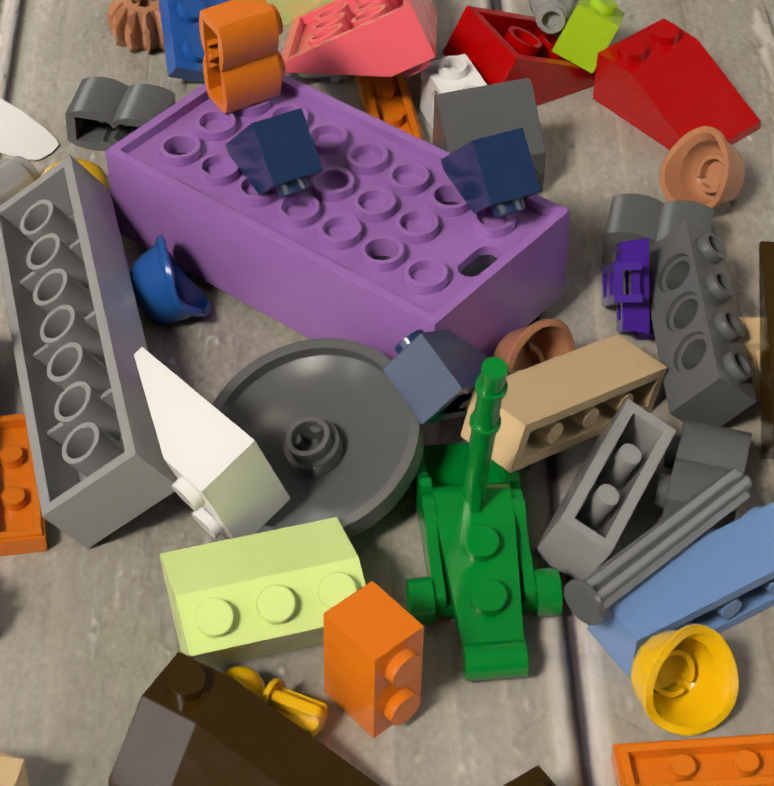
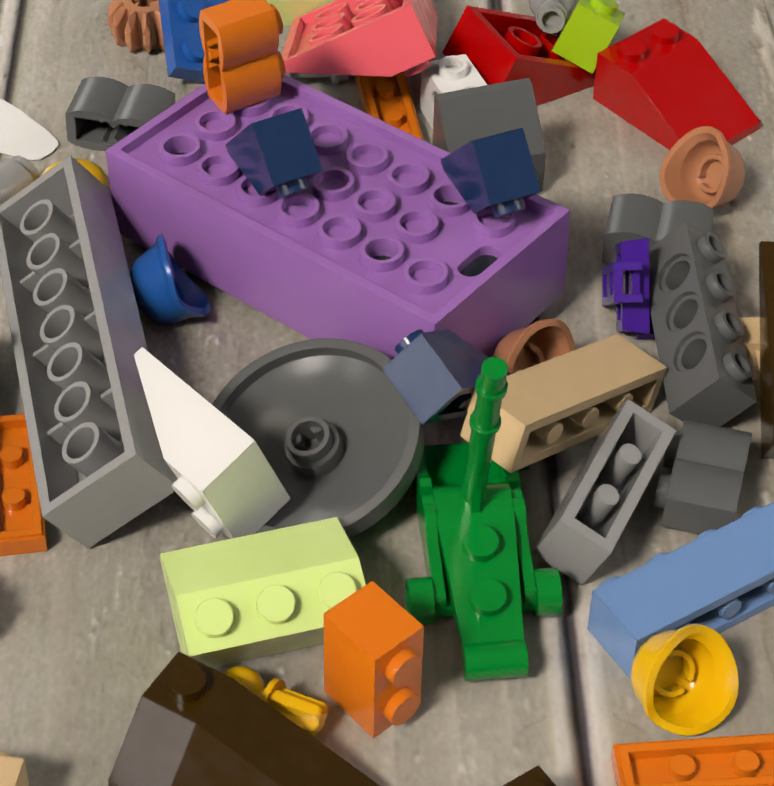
dark grey axle [564,468,753,625] -> none

